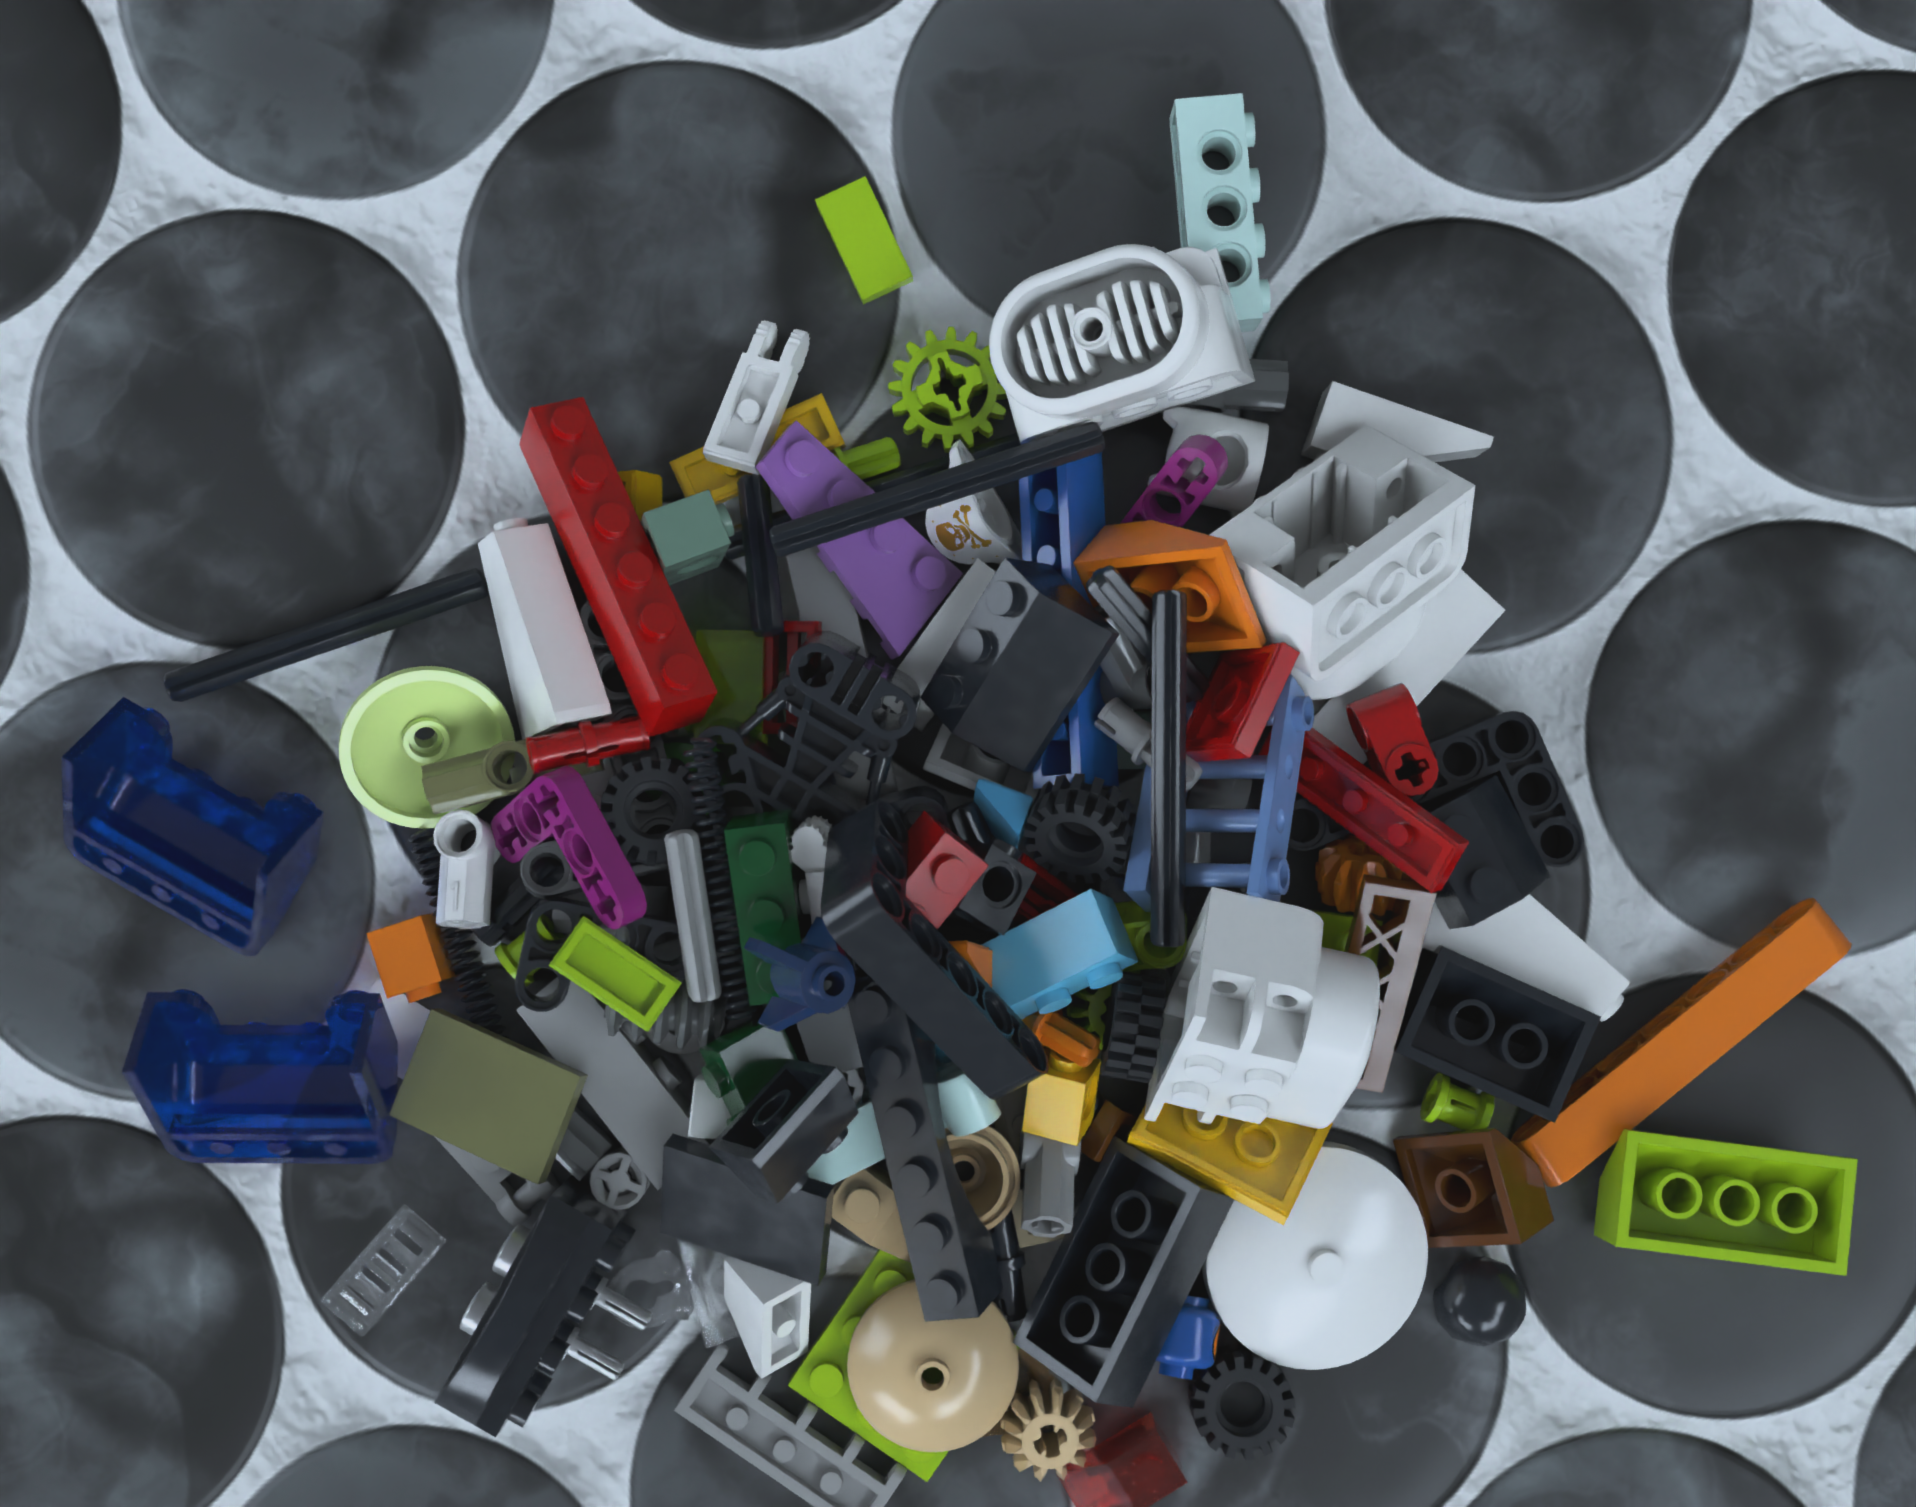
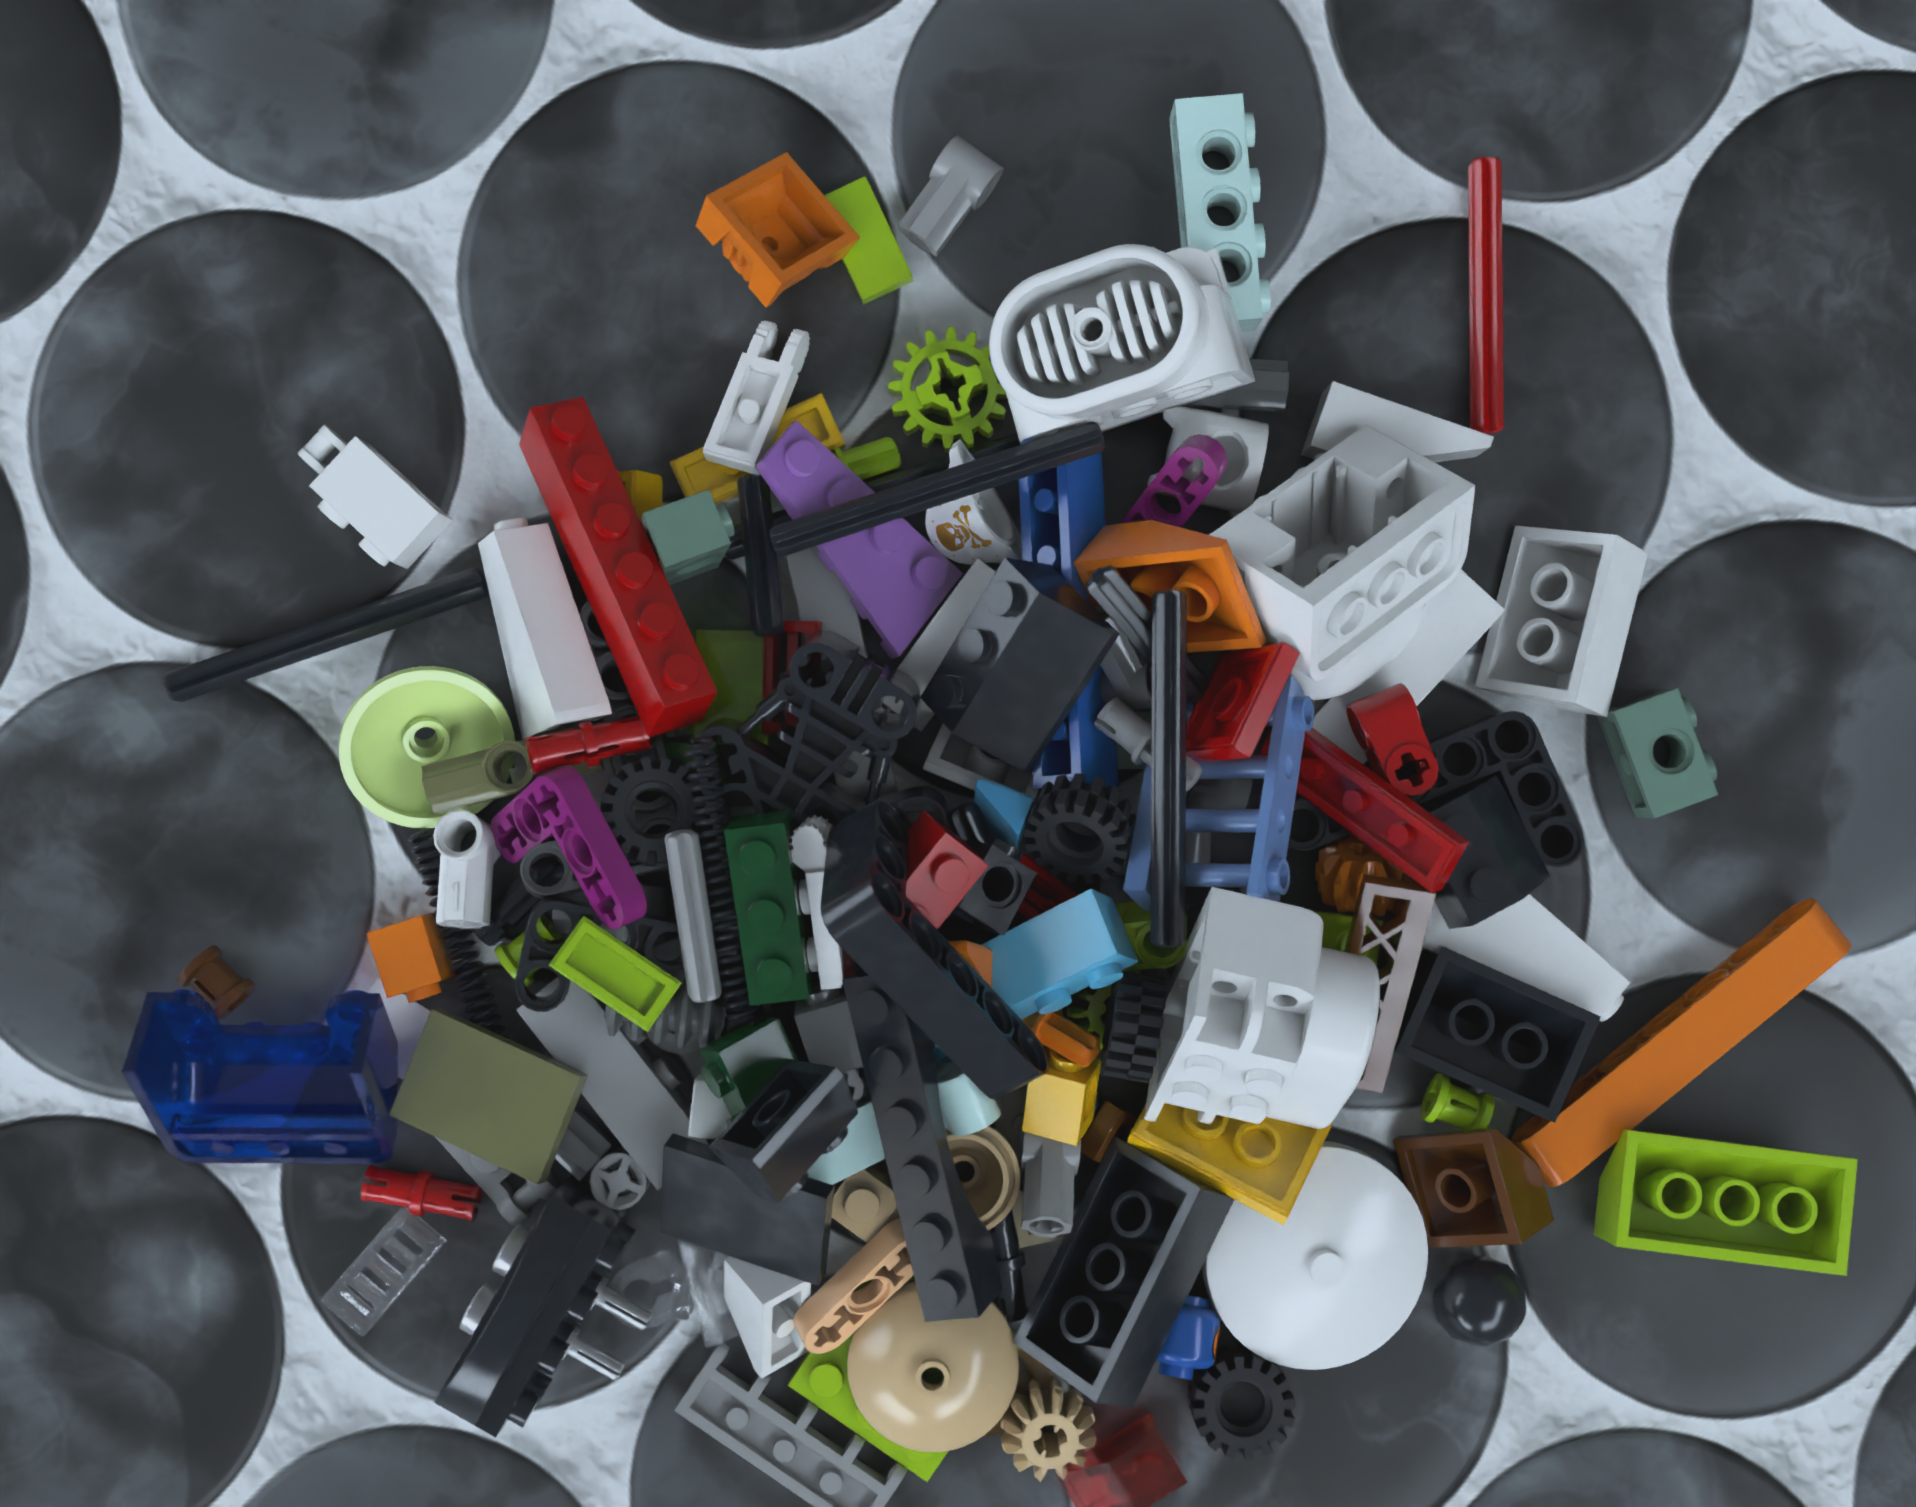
clear blue windscreen [61,697,324,956] -> none
dark blue brick [744,916,855,1032] -> none
none -> reddish brown bush [177,945,256,1020]
none -> white brick [297,424,453,569]
none -> red pin [361,1165,483,1222]
none -> orange brick [695,152,860,308]
none -> light nougat beam [793,1218,914,1354]
none -> light grey piece [898,135,1004,257]
none -> red axle [1468,157,1504,435]
none -> white slope [1475,525,1648,717]
none -> sand green brick [1597,688,1718,819]

